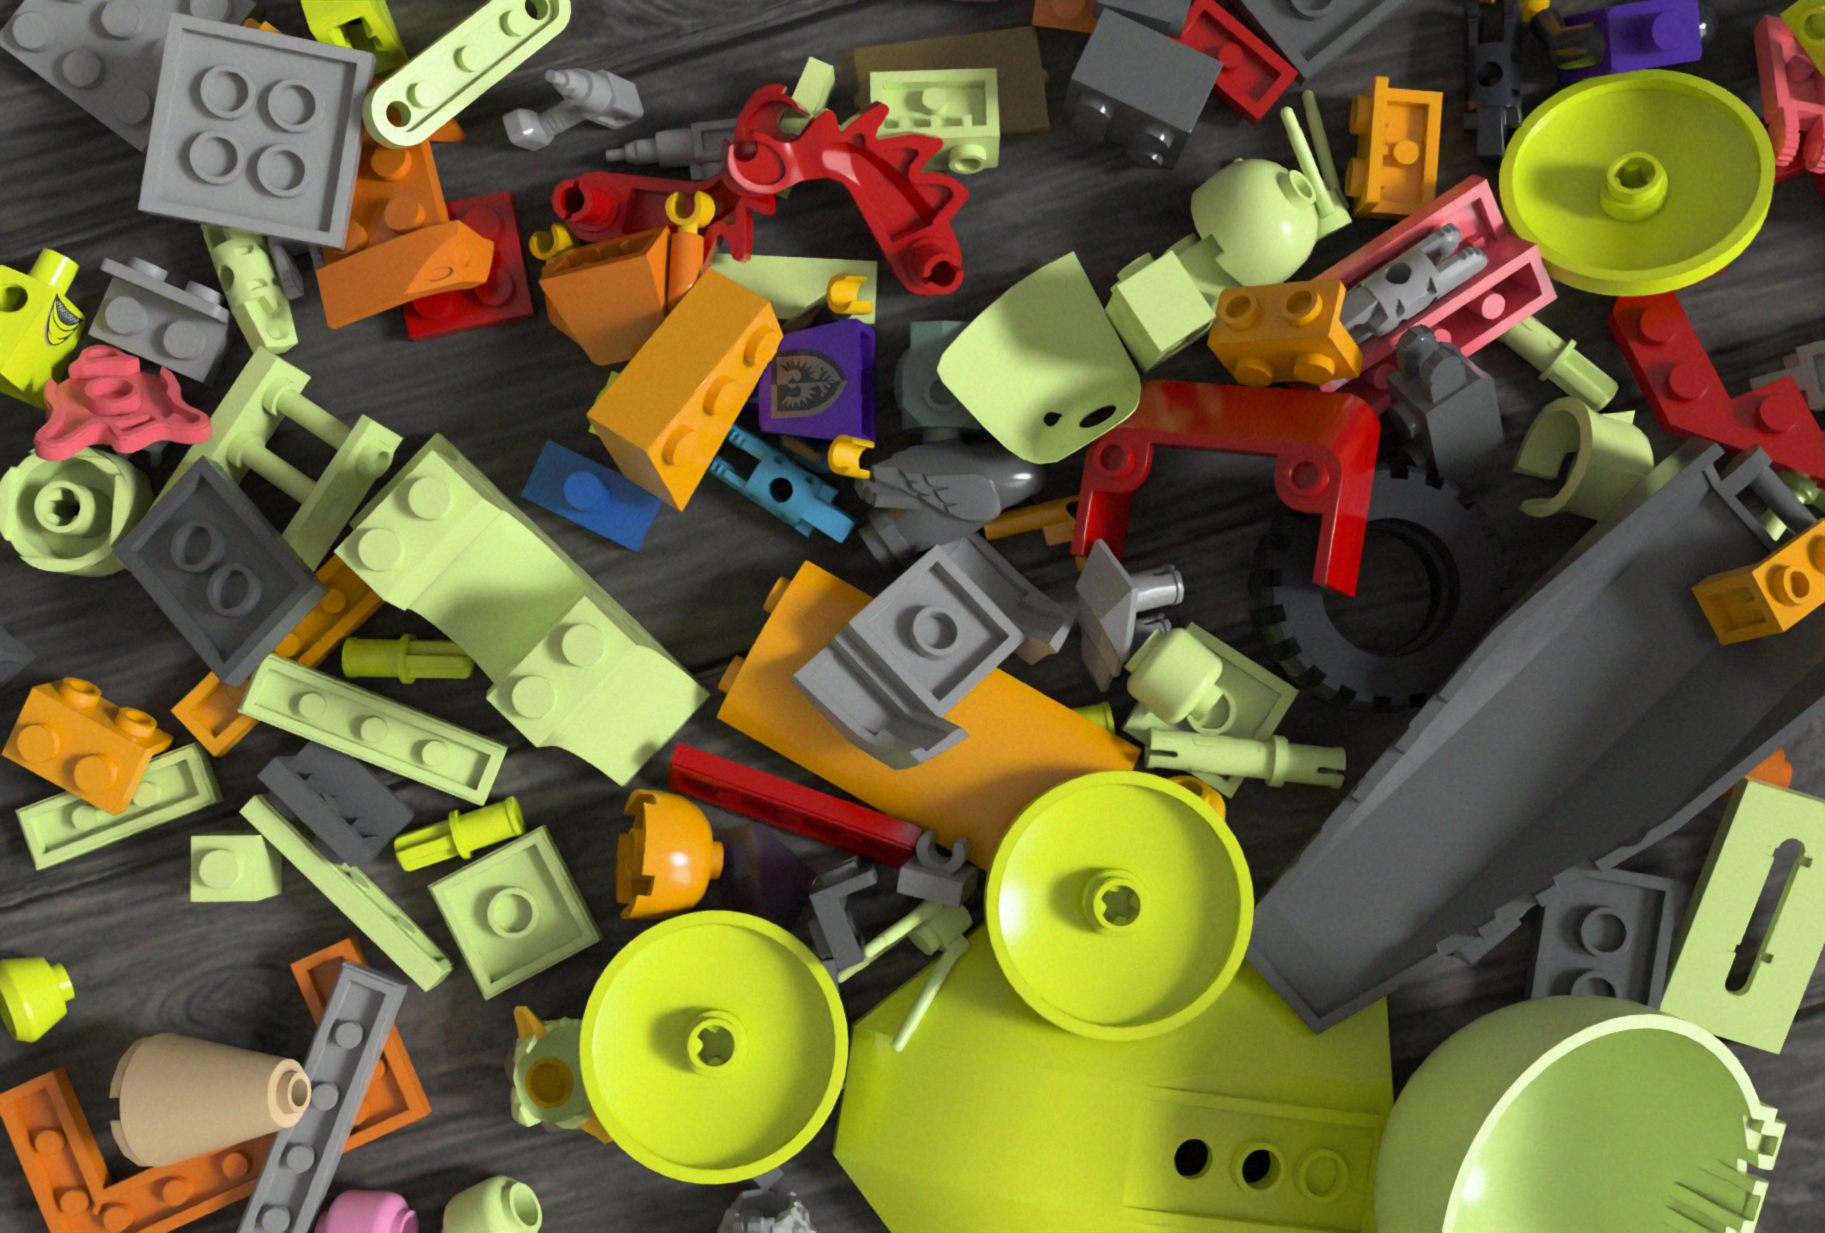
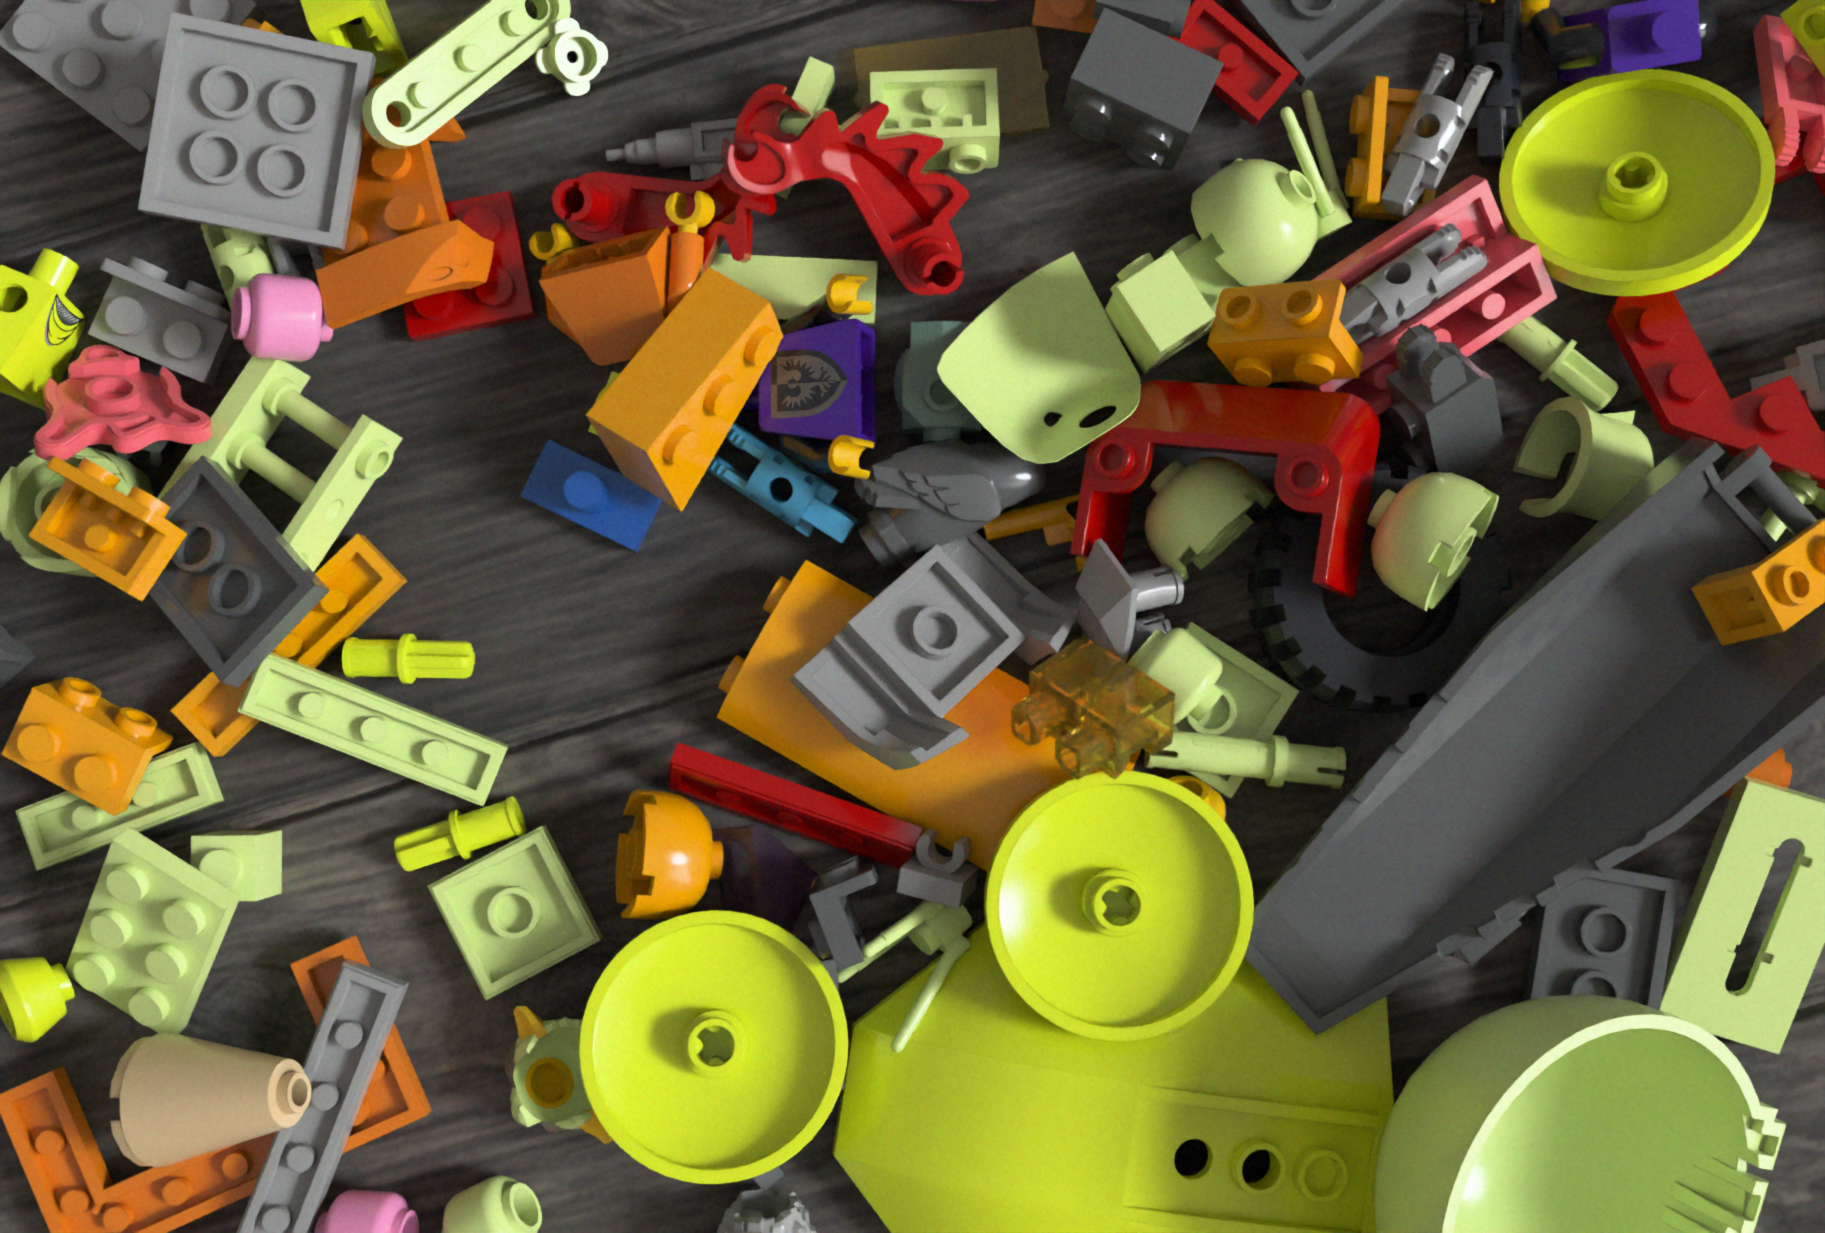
yellowish green tile [239,793,457,992] -> none
dark grey bracket [257,740,414,868] -> none
yellowish green piece [333,432,713,787] -> none
light grey piece [503,68,644,151] -> none
none -> light orange bracket [28,455,187,601]
none -> yellowish green plate [65,827,241,1034]
none -> bright pink head [231,273,334,362]
none -> plate [535,18,608,96]
none -> clear yellow hips [1011,635,1175,780]
none -> yellowish green cylinder [1144,456,1274,581]
none -> yellowish green cylinder [1367,472,1499,612]
none -> light grey hinge [1381,53,1494,219]

